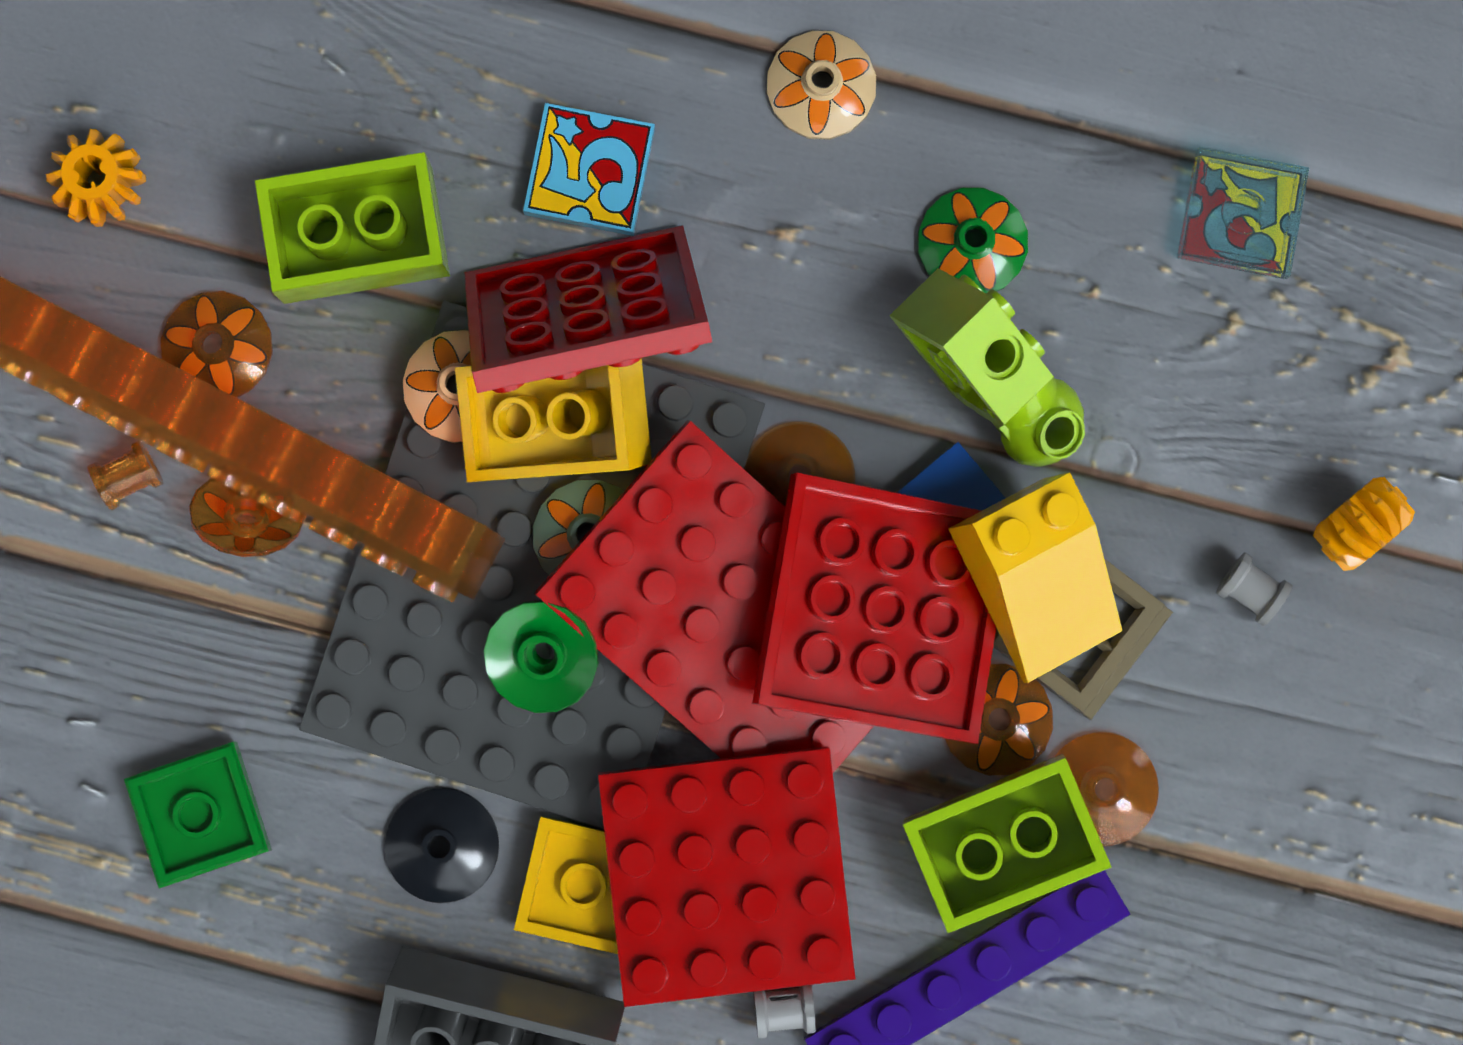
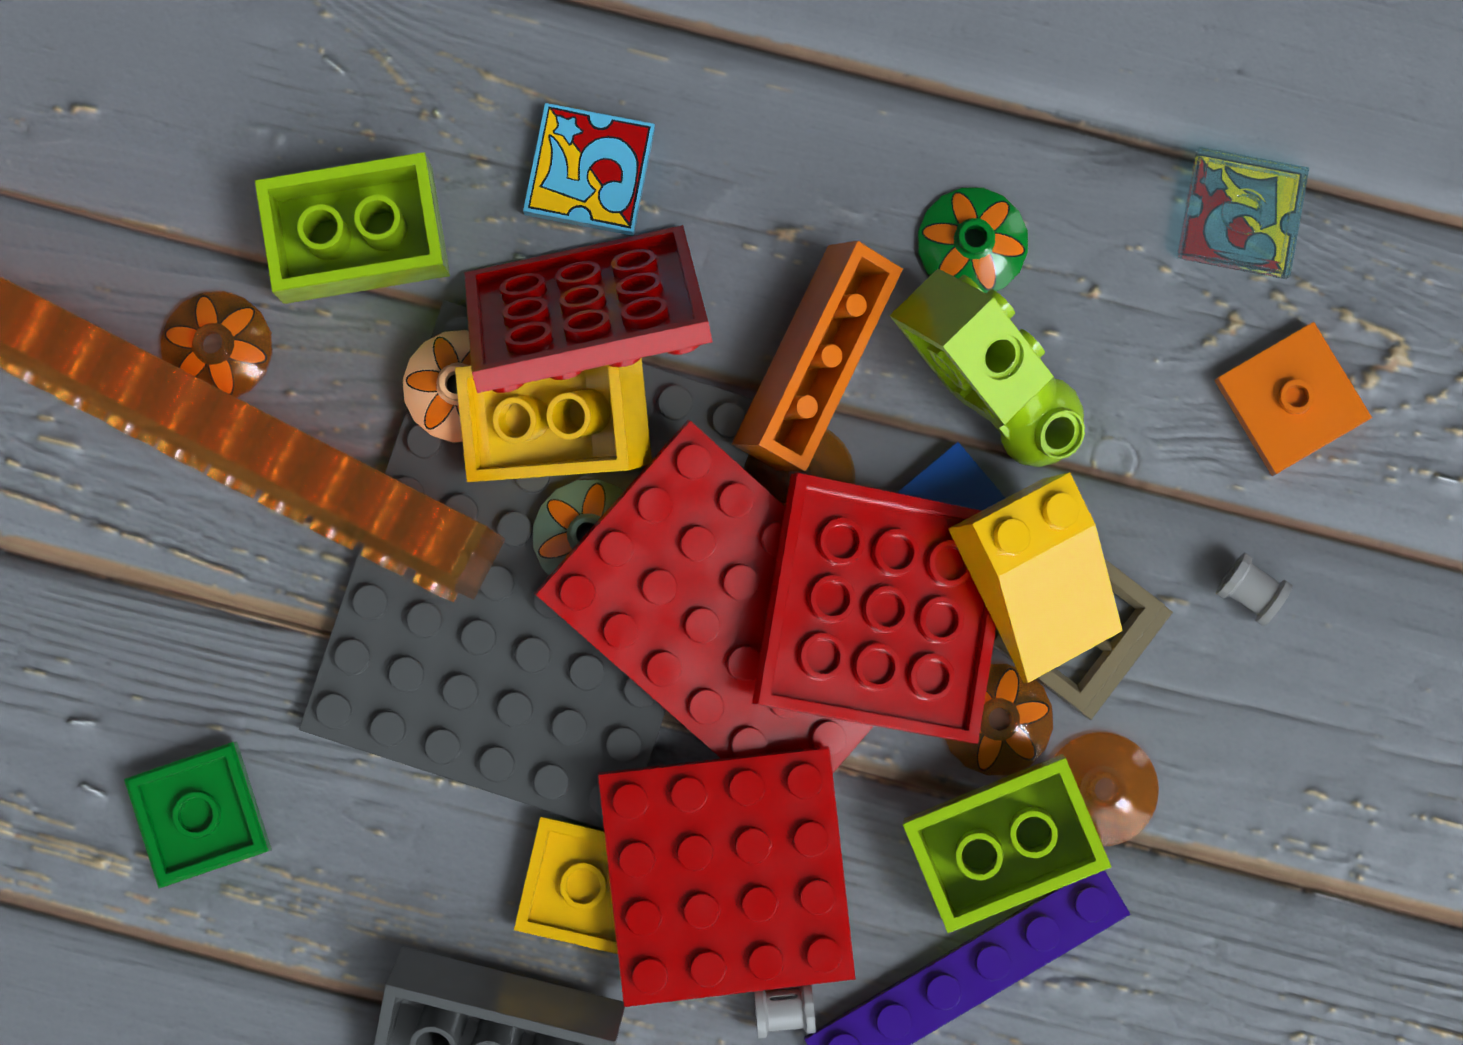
light orange gear [45,129,146,227] -> none
clear orange bush [87,440,164,511] -> none
clear orange dish [189,471,305,557] -> none
black dish [385,788,499,903] -> none
green dish [483,601,599,713] -> none
tan dish [767,31,876,140] -> none
light orange gear [1313,477,1415,571] -> none
none -> orange brick [732,241,903,472]
none -> orange plate [1214,322,1372,476]

